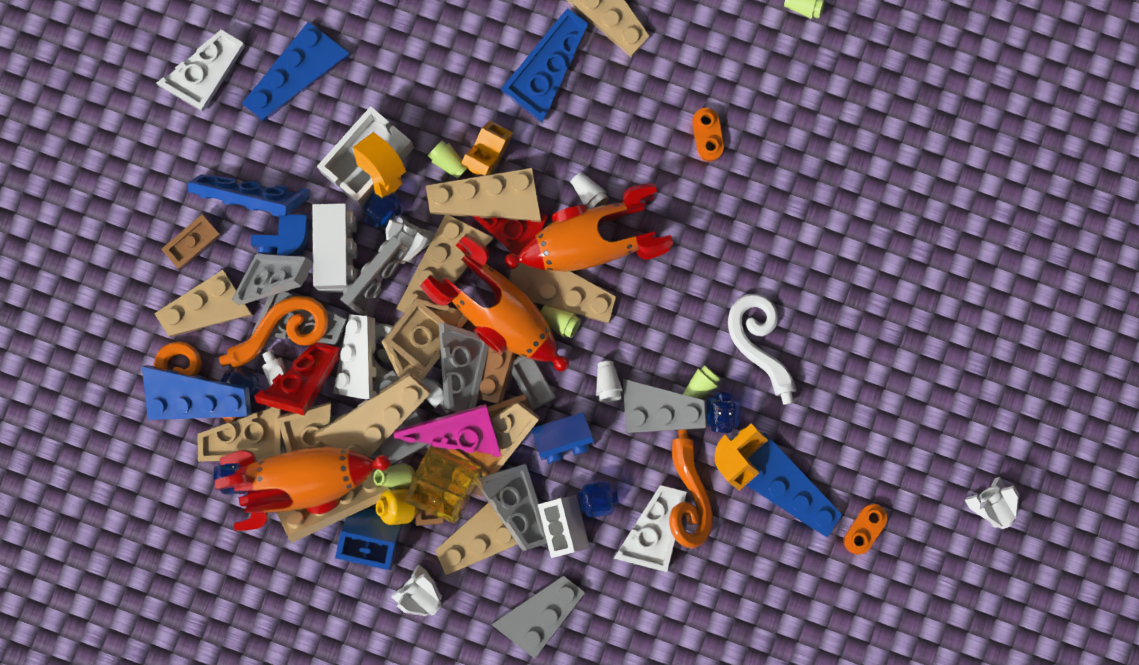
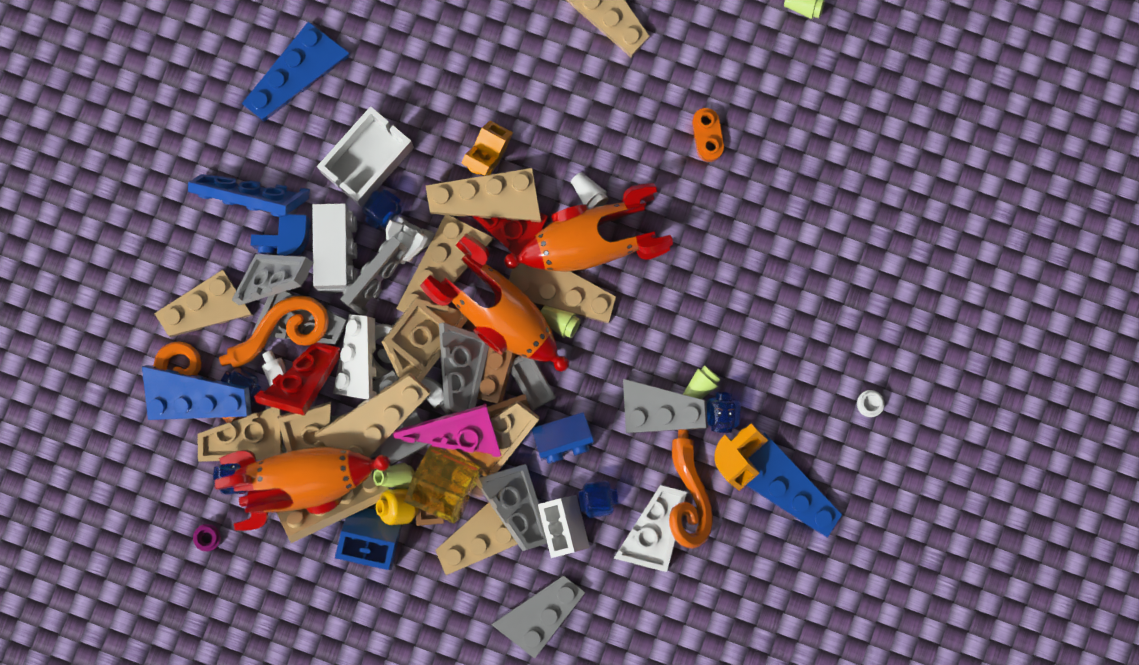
white wing [156,30,245,112] -> none
medium nougat plate [161,214,221,271] -> none
light orange brick [353,132,406,200] -> none
white brick [391,565,442,616] -> none
yellowish green cone [428,140,468,179] -> none
blue wing [501,8,588,124] -> none
white cone [596,361,623,403] -> none
white plant [728,294,796,405] -> none
orange plate [843,504,887,555] -> none
white brick [965,477,1019,529] -> none
none -> magenta plate [193,524,221,552]
none -> white plate [857,390,884,417]

